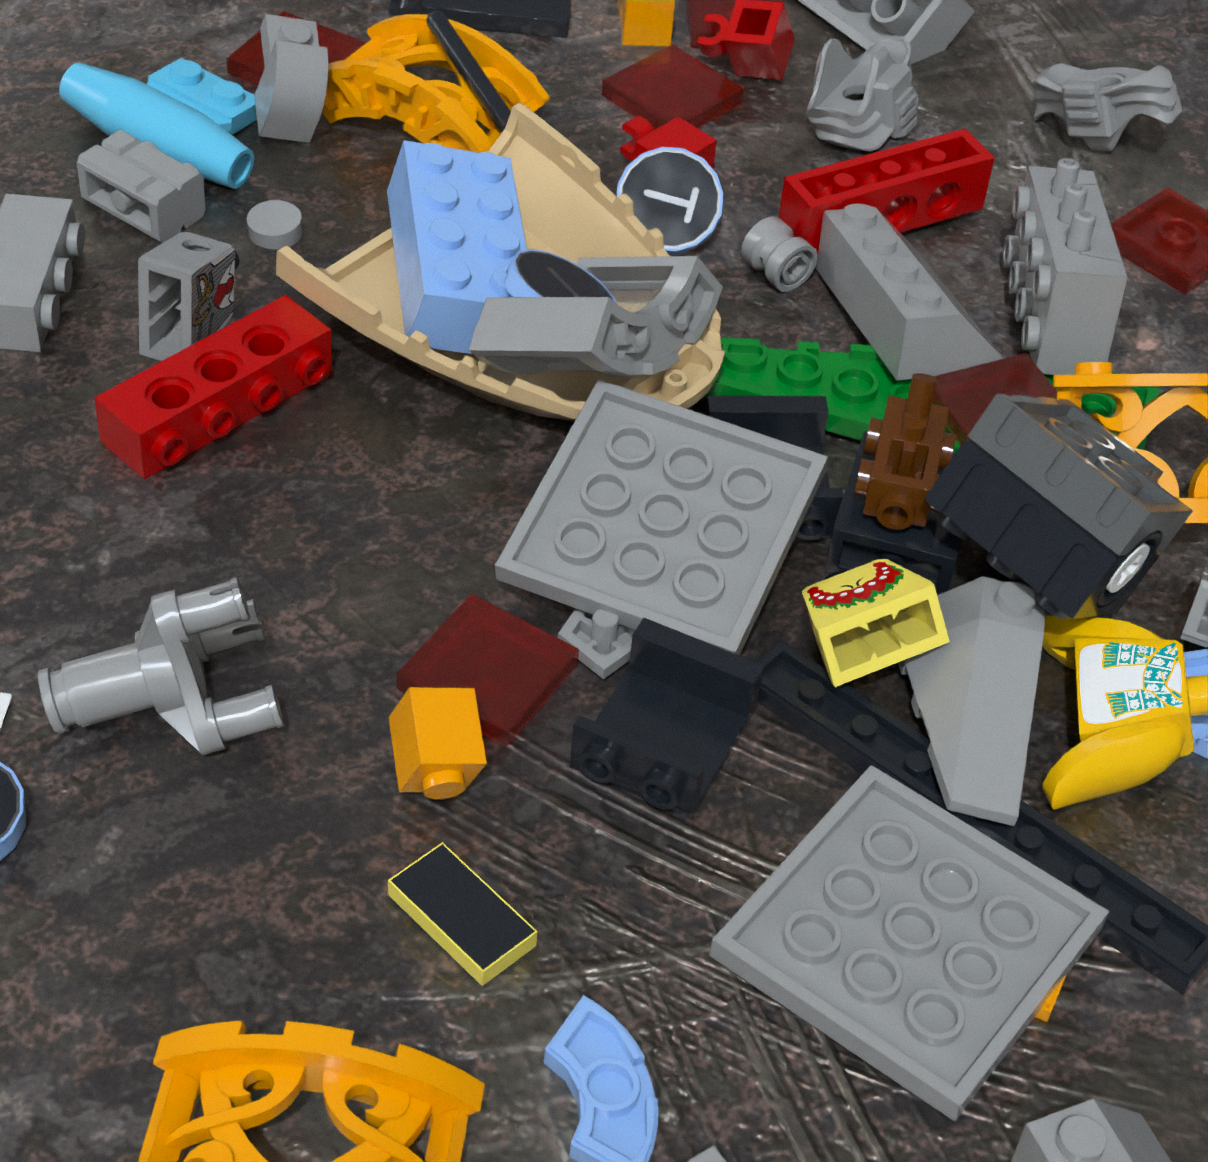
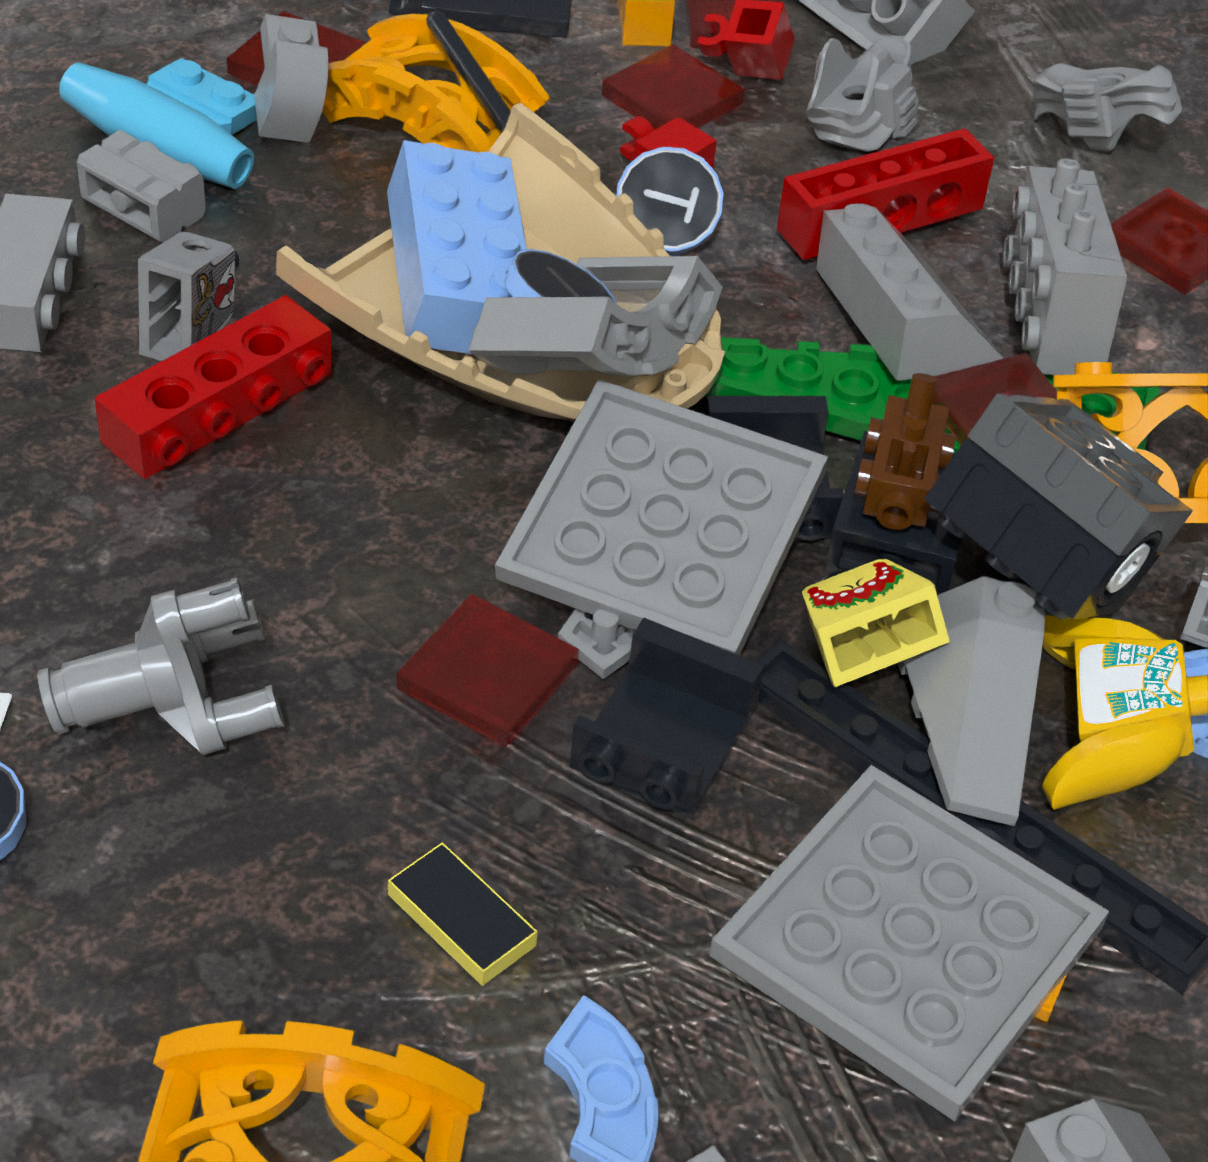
light grey tile [247,200,303,249] -> none
light orange brick [388,687,487,799] -> none
light grey wheel [741,216,818,292] -> none

